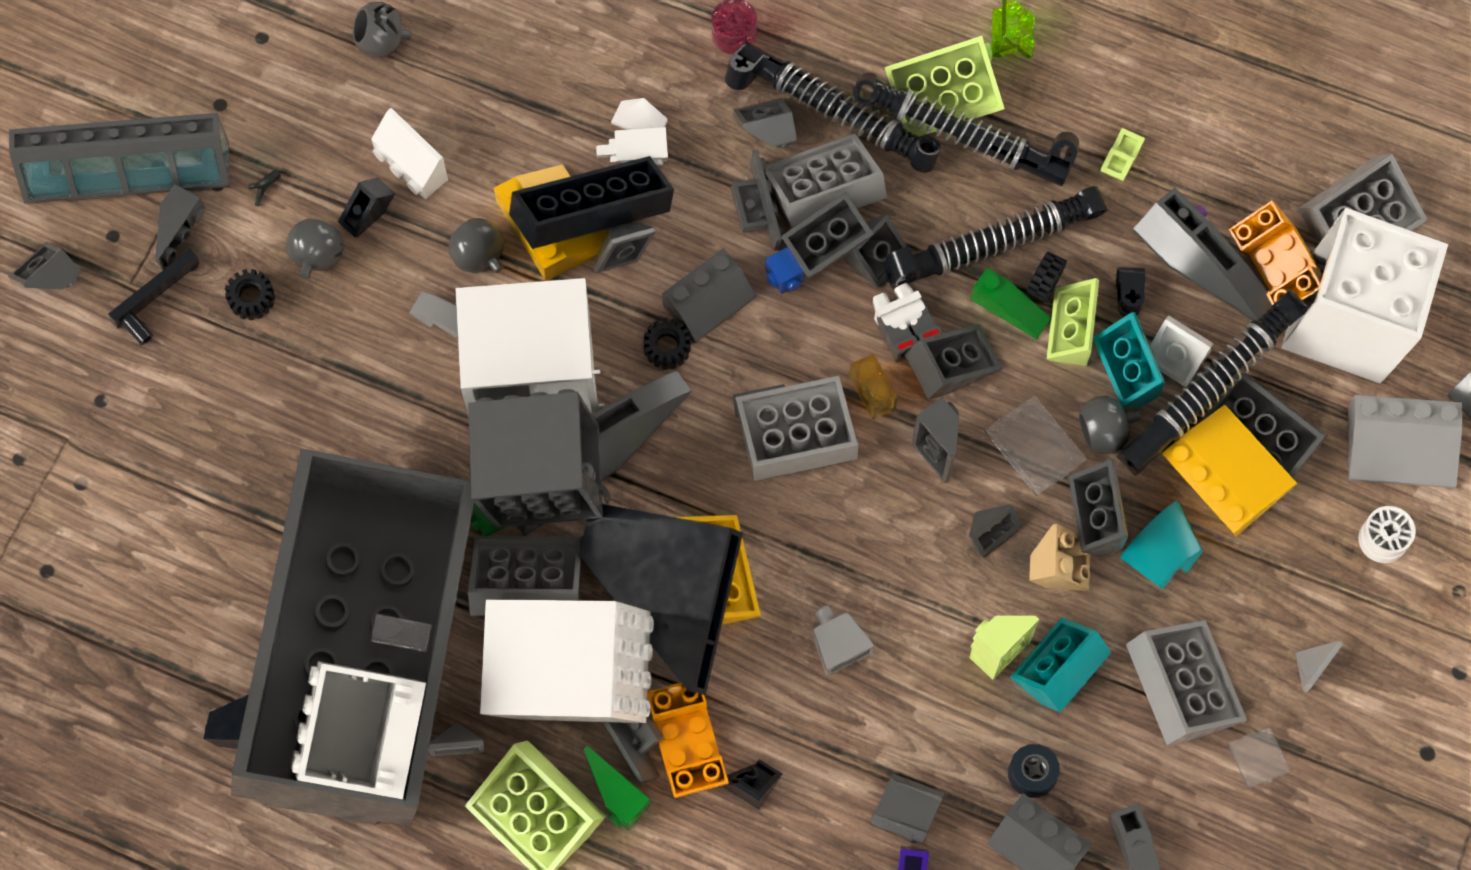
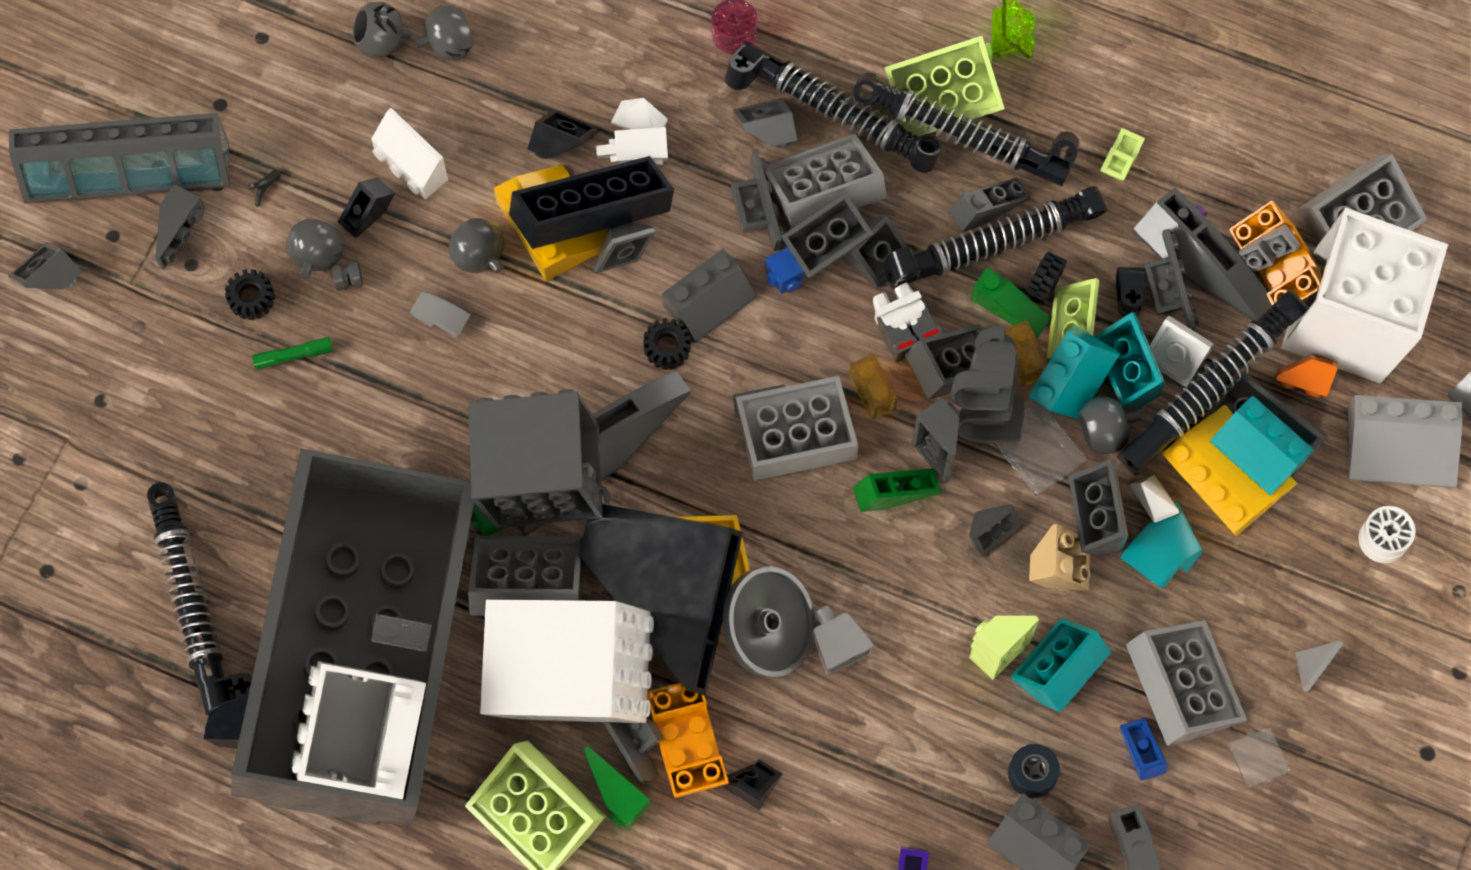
black piece [108,249,199,345] -> none
light grey slope [428,722,486,757] -> none
white piece [456,278,605,418] -> none
dark grey slope [871,774,945,843] -> none
none -> black piece [147,482,252,716]
none -> green piece [252,336,333,370]
none -> dark grey wheel [332,261,363,291]
none -> dark grey piece [414,5,473,61]
none -> black slope [528,109,599,159]
none -> dark grey dish [722,566,815,677]
none -> green slope [853,468,942,512]
none -> dark grey slope [949,178,1031,232]
none -> dark grey piece [950,326,1024,443]
none -> clear yellow brick [1005,320,1048,386]
none -> teal slope [1028,325,1121,420]
none -> blue slope [1120,718,1167,781]
none -> white slope [1130,475,1179,523]
none -> dark grey bracket [1143,229,1199,331]
none -> teal slope [1210,396,1314,496]
none -> light grey slope [1238,225,1300,272]
none -> orange slope [1276,354,1338,398]

